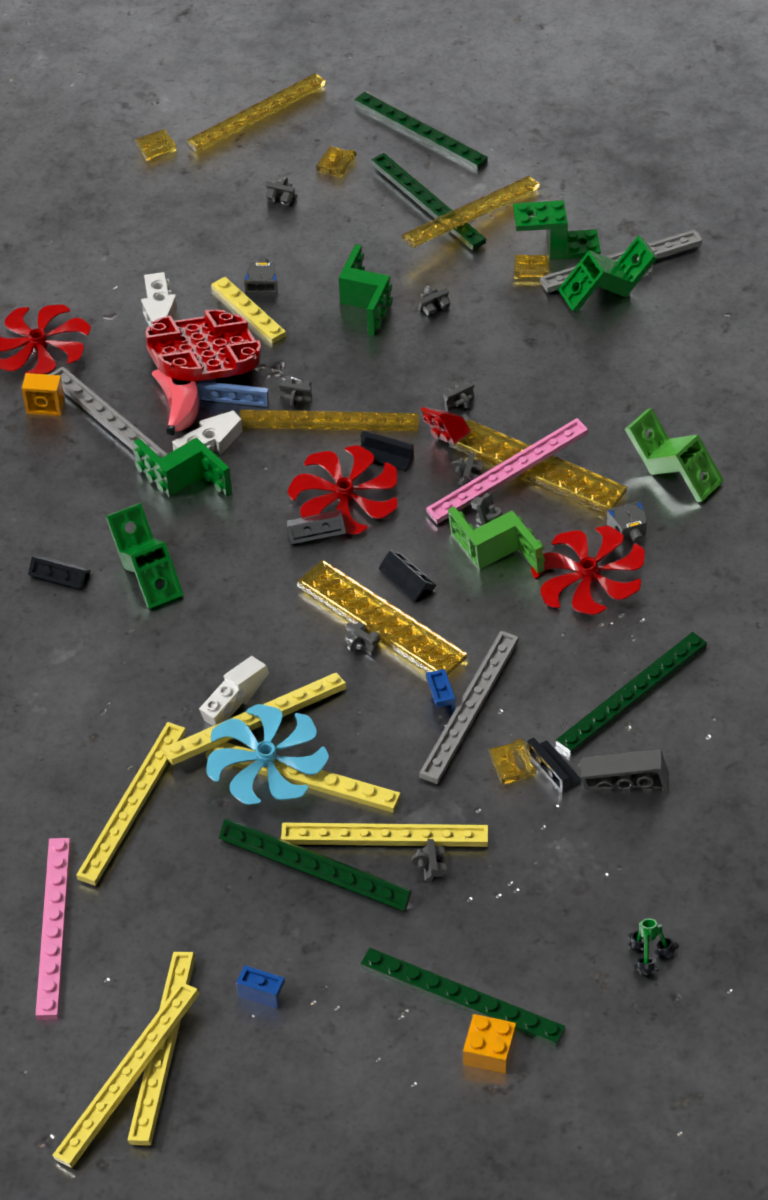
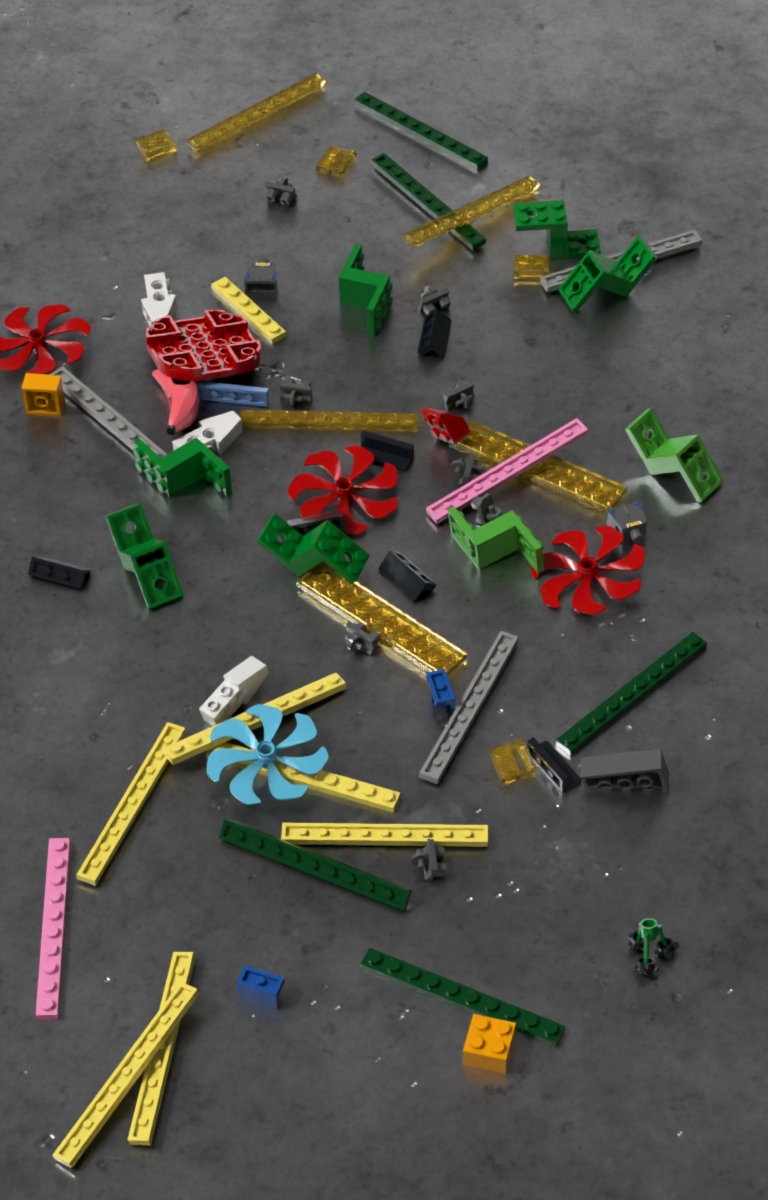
none -> green bracket [256,513,370,584]
none -> black panel [417,308,451,357]

